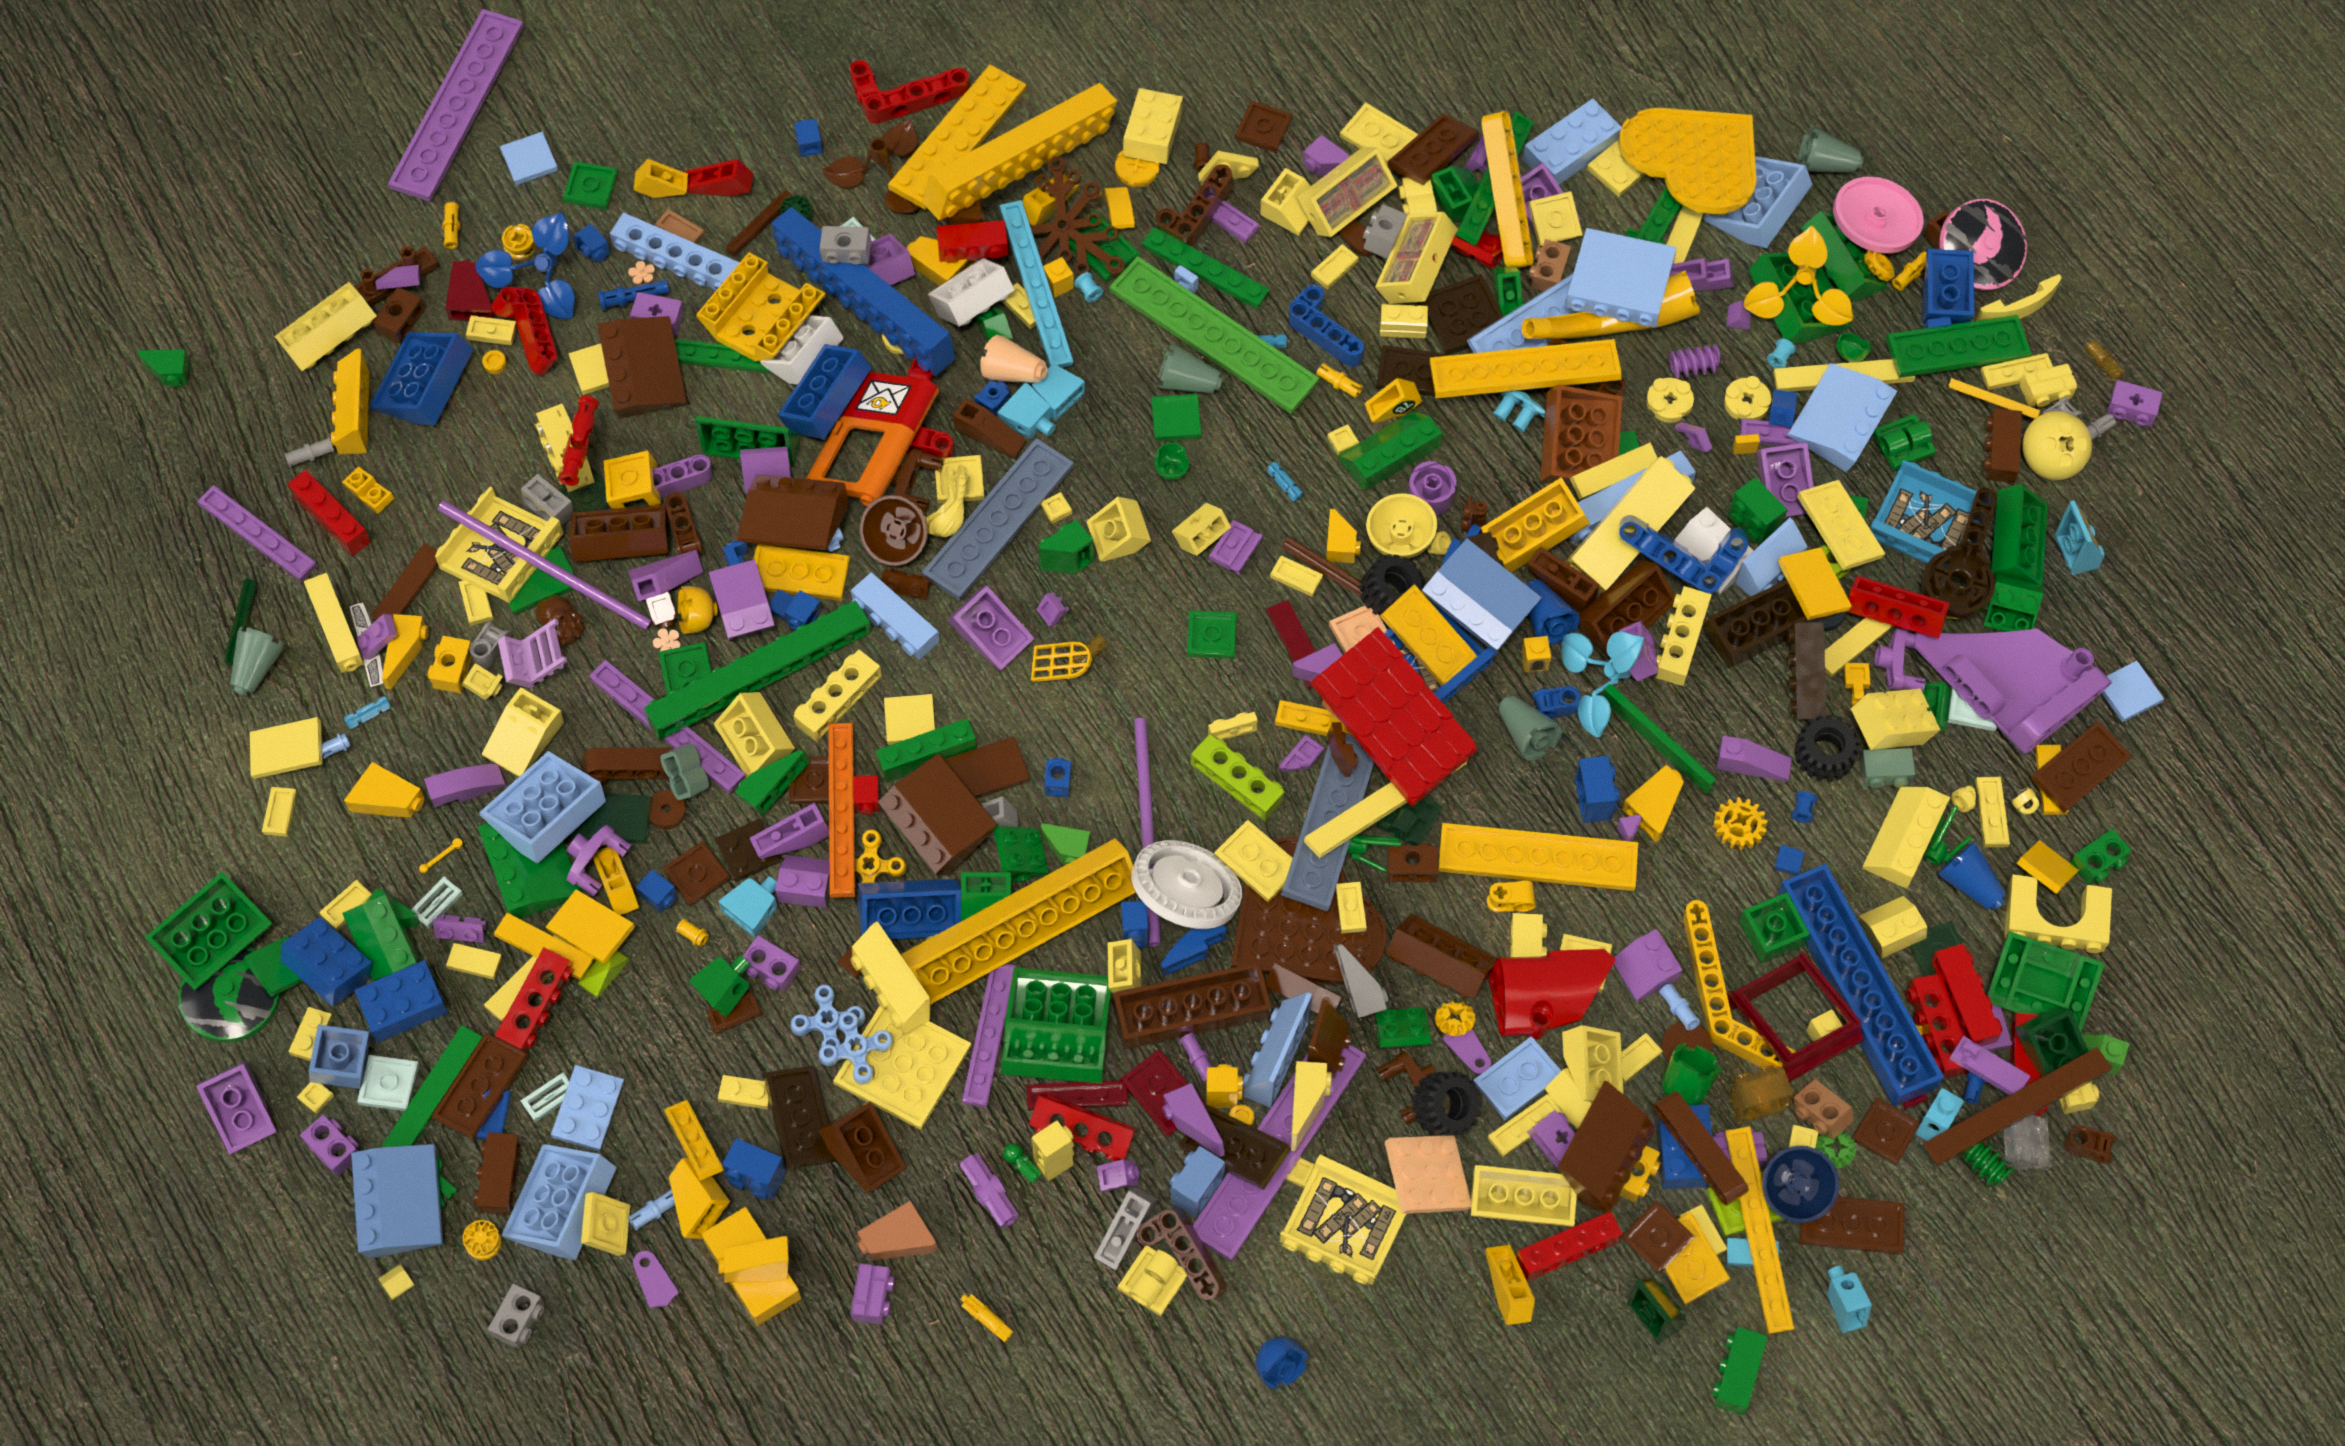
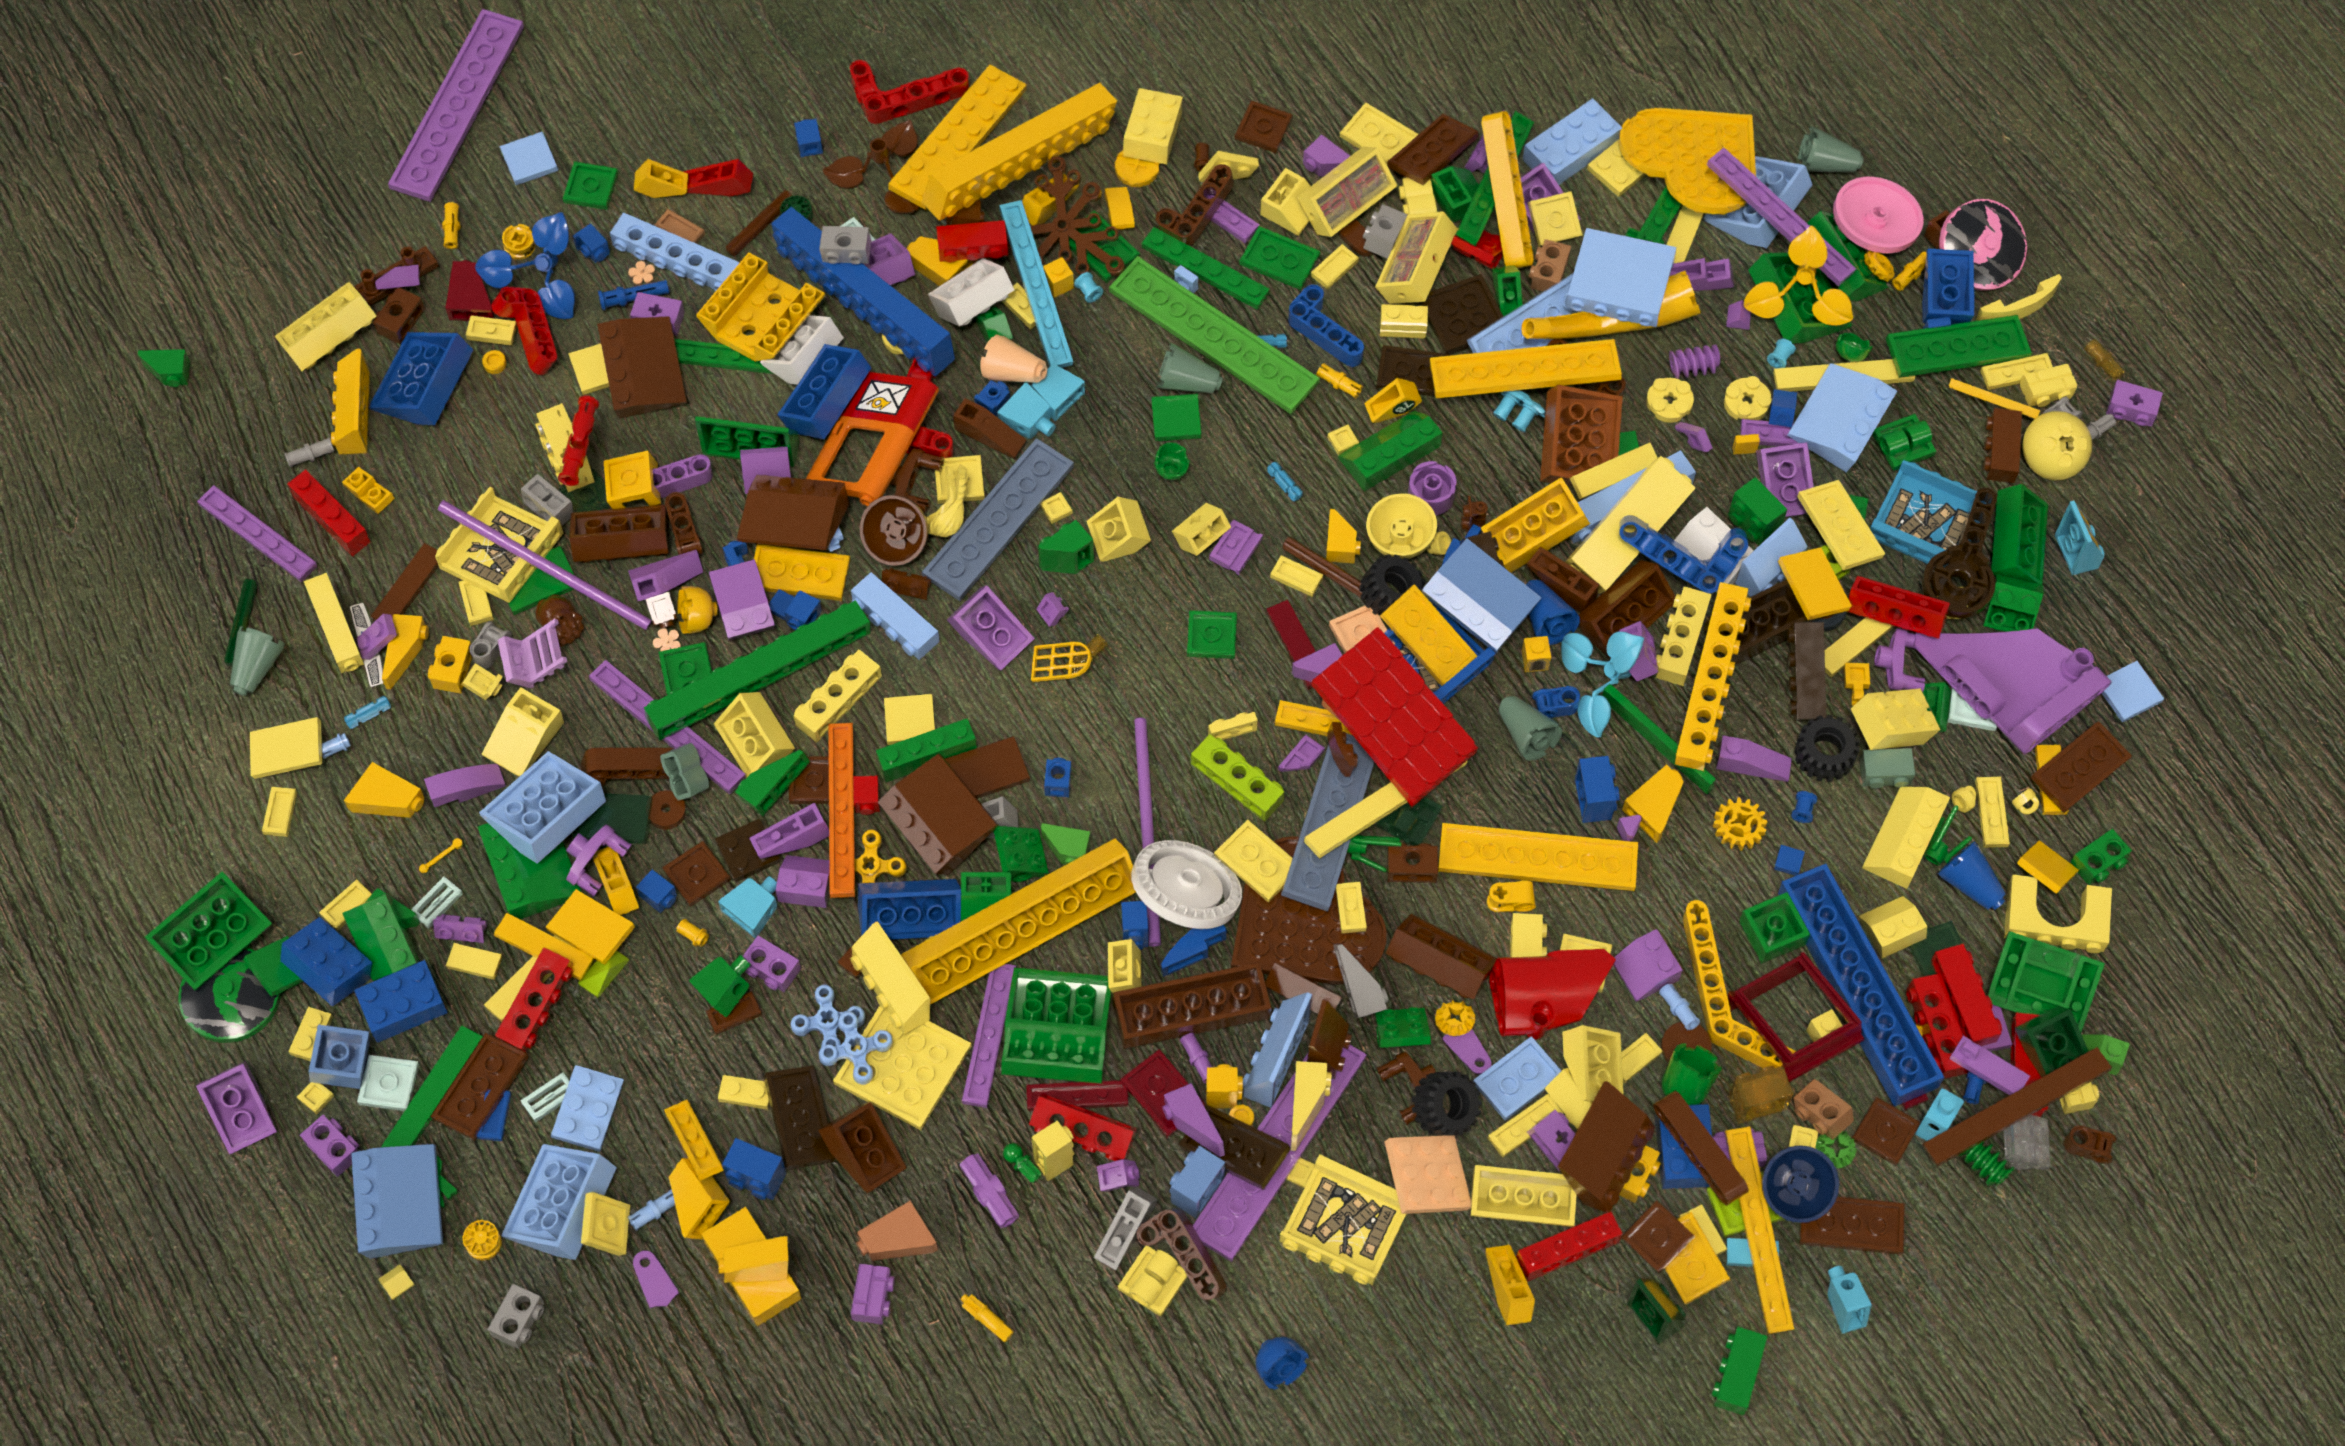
reddish brown brick [474,1133,522,1215] -> none
none -> green tile [1239,226,1321,290]
none -> yellow brick [1675,582,1751,771]
none -> medium lavender plate [1707,147,1856,286]

